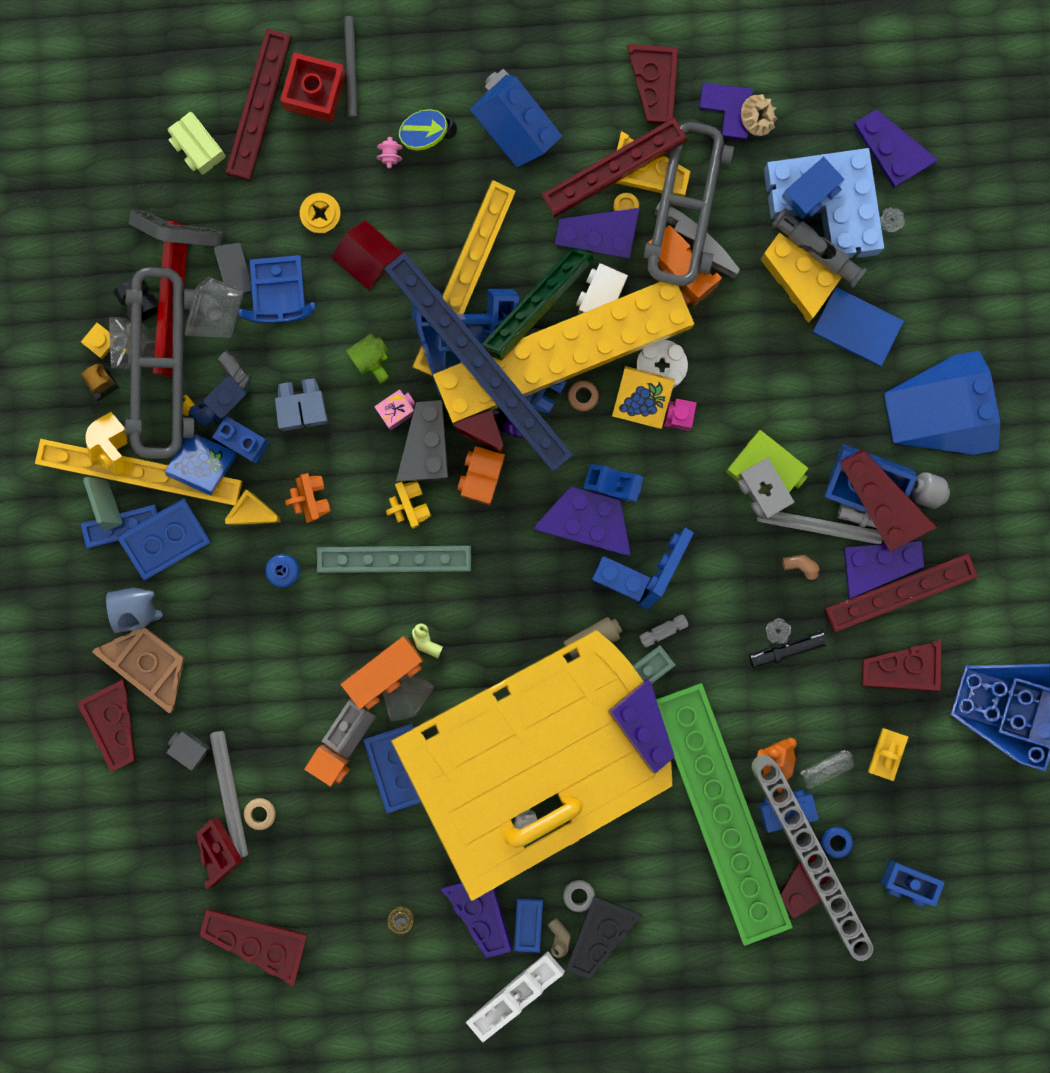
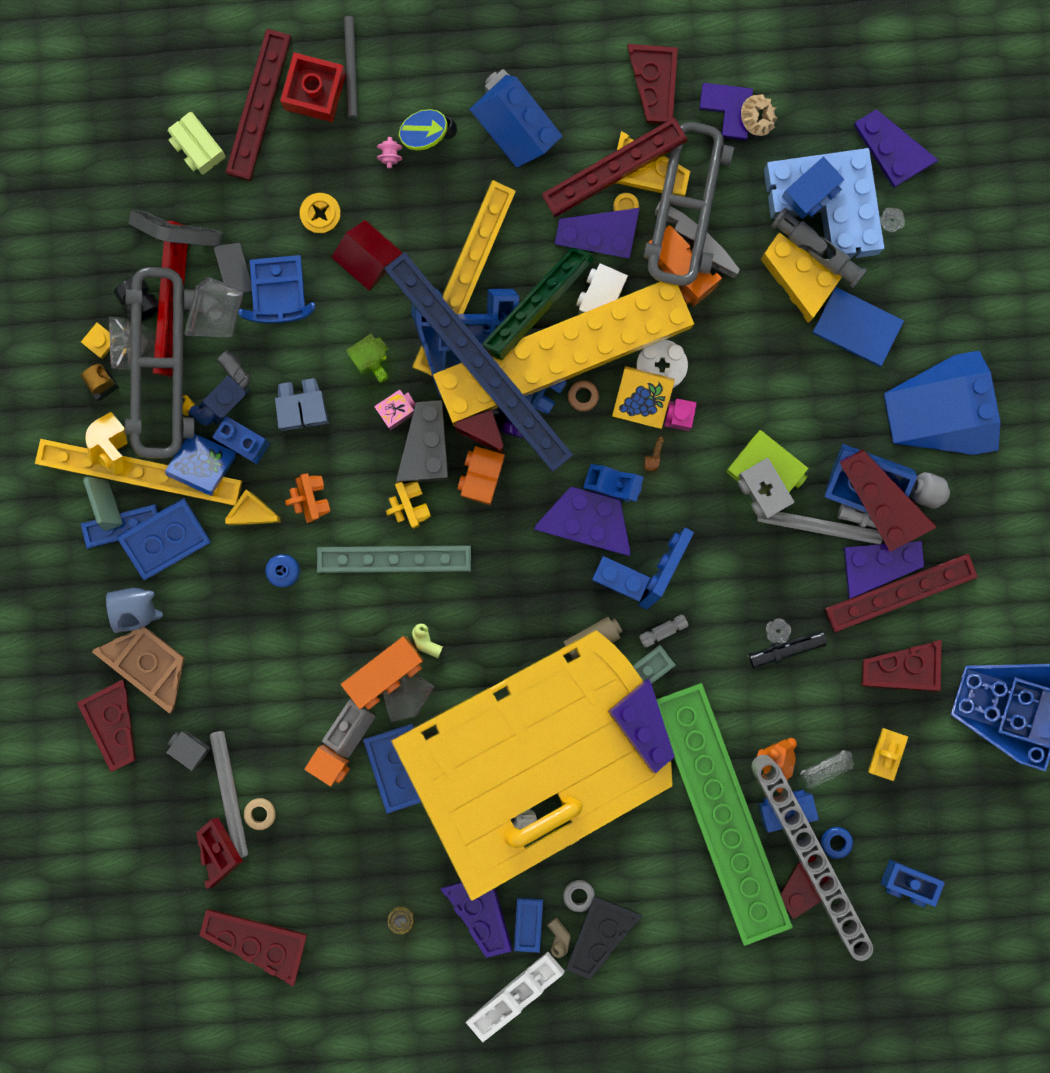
medium nougat arm [782,555,820,580] -> none
none -> clear orange hand [644,436,665,471]

